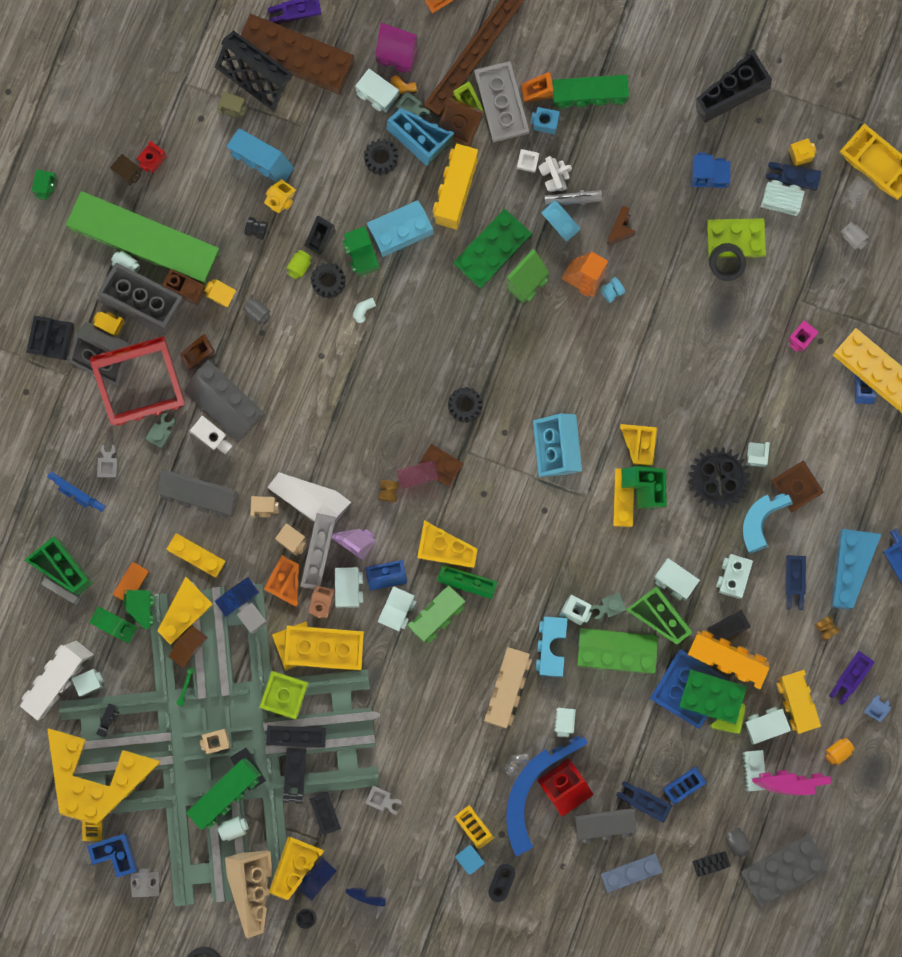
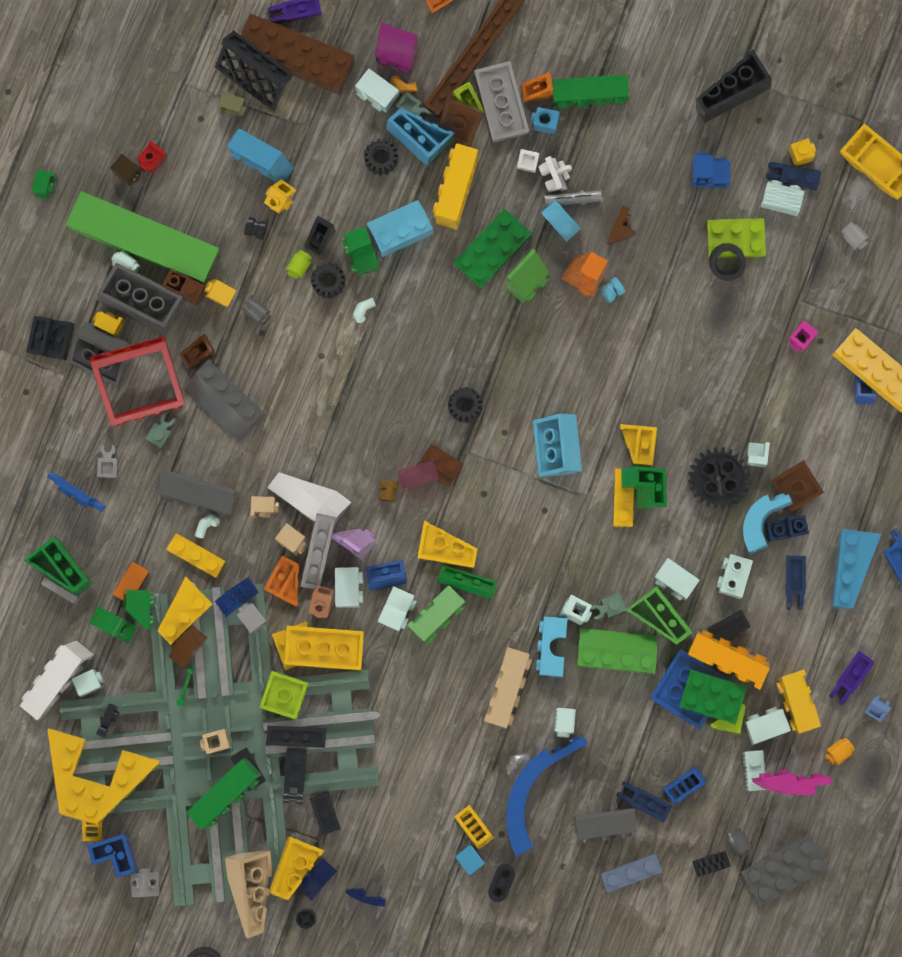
white torso [190,416,232,455] -> none
light aqua brick [218,816,249,841] -> none
light grey plate [365,785,403,815] -> none
red slope [537,758,594,817] -> none
pearl gold wheel [814,614,841,641] -> none
none -> light aqua arm [195,514,220,538]
none -> dark blue slope [764,515,809,542]

